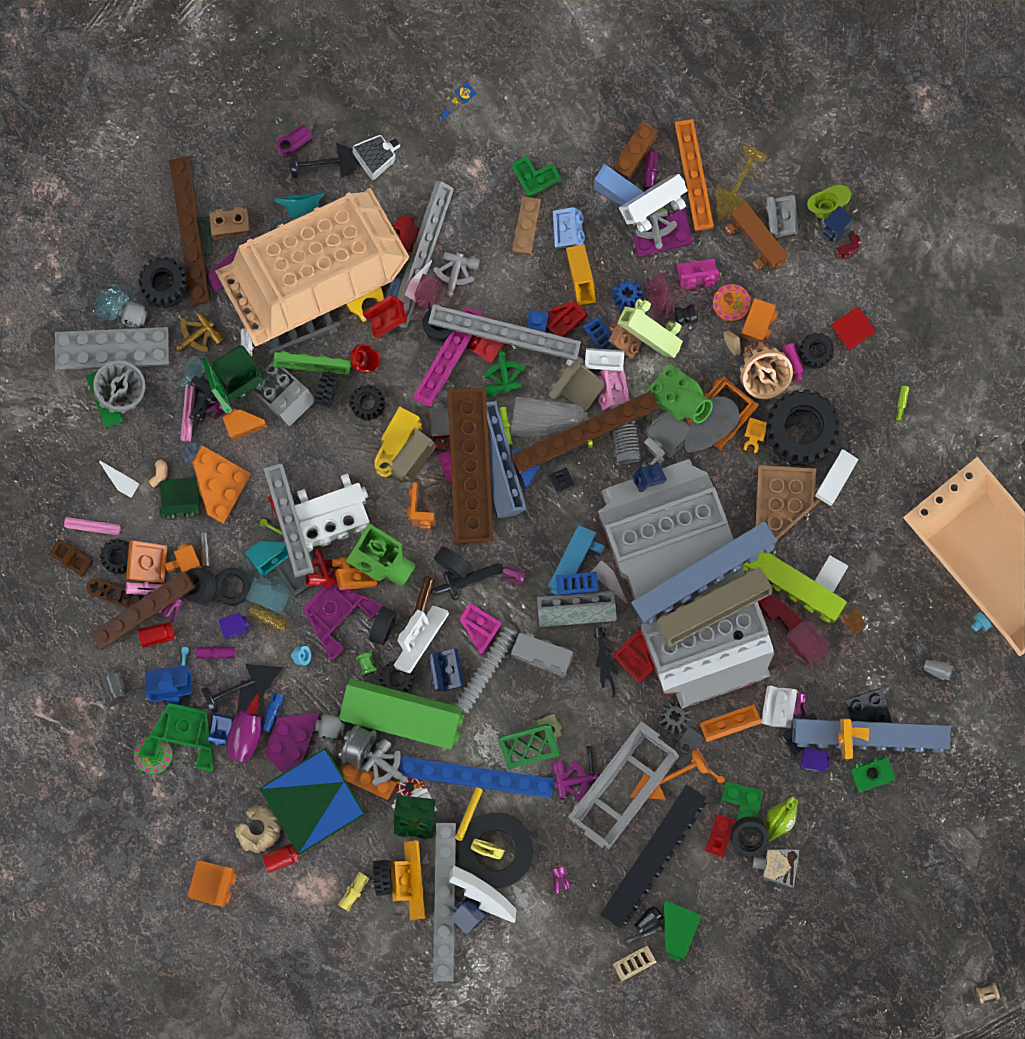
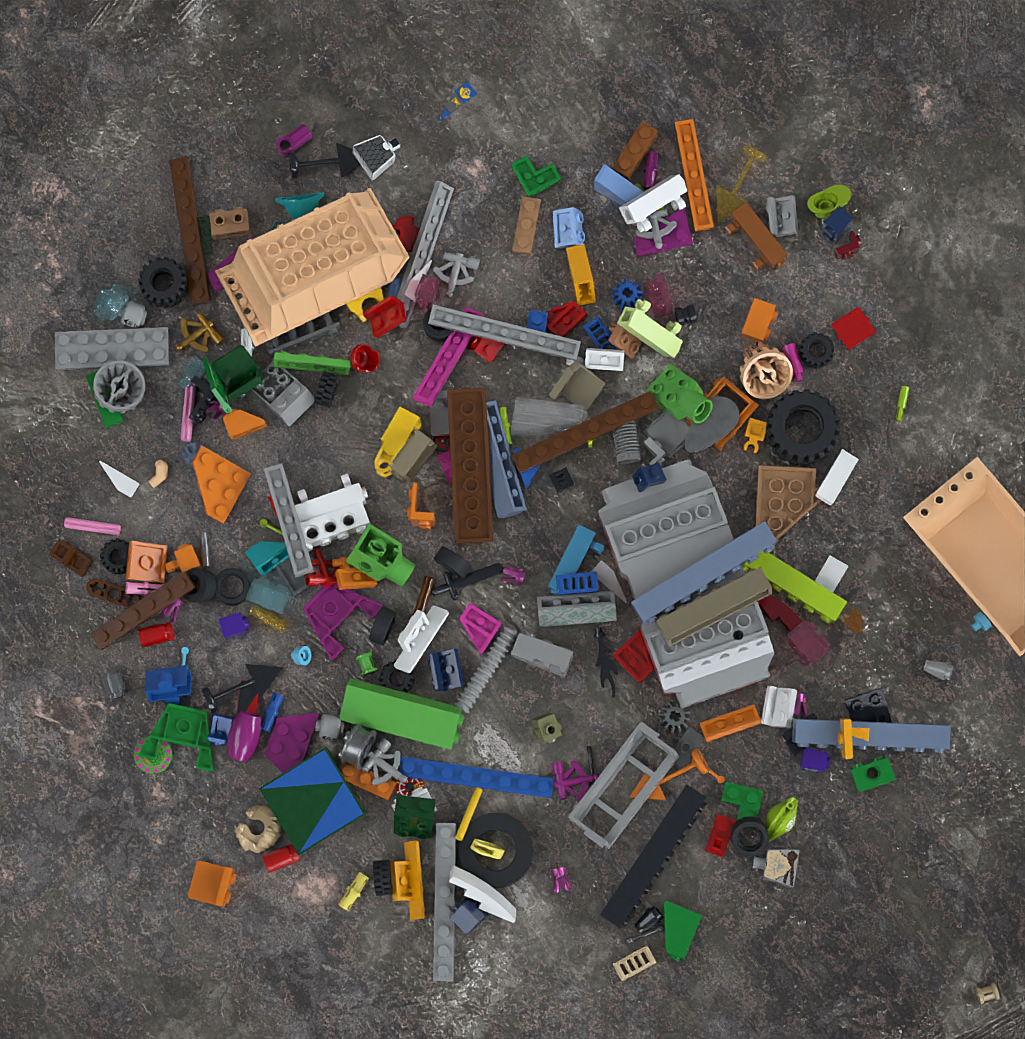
dark green bracket [159,477,201,520] -> none
magenta pin [196,645,235,660] -> none
black tyre [350,384,385,421] -> none
green piece [484,350,526,396] -> none
green window [498,723,560,770] -> none
bright pink bracket [596,368,630,411] -> none
dark pink bracket [677,259,719,290] -> none
tile [713,284,751,322] -> none
tan tile [723,330,741,356] -> none

